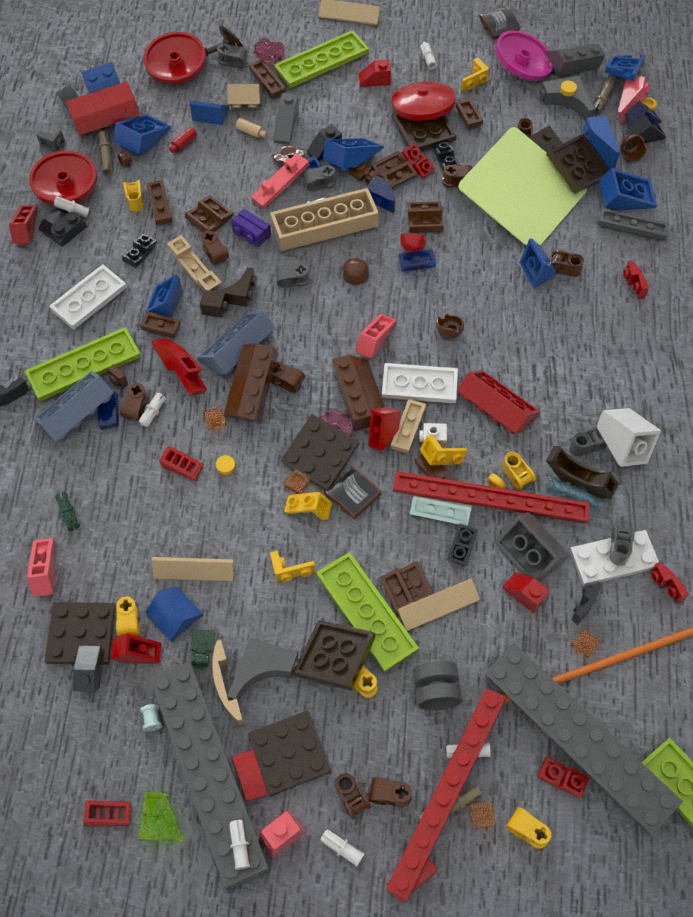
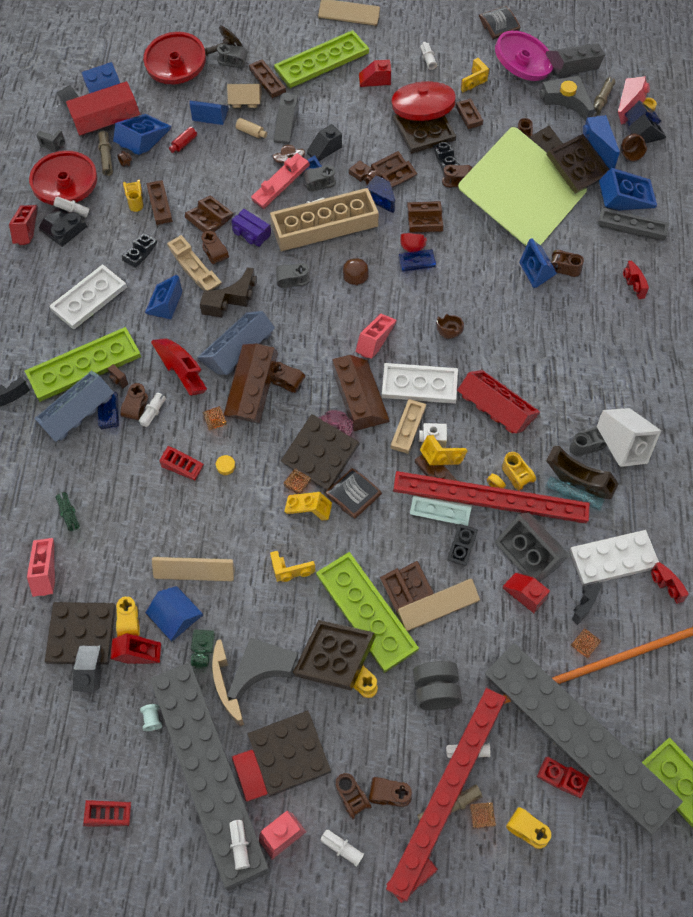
clear neon green slope [138,791,184,842] -> none
reddish brown plate [140,312,181,338] -> none
clear pink plate [253,38,285,61] -> none
blue slope [323,138,384,170] -> none
red slope [368,407,401,451] -> none
red slope [401,143,435,179] -> none
blue wing [605,54,645,81] -> none
dark grey piece [610,525,635,566] -> none

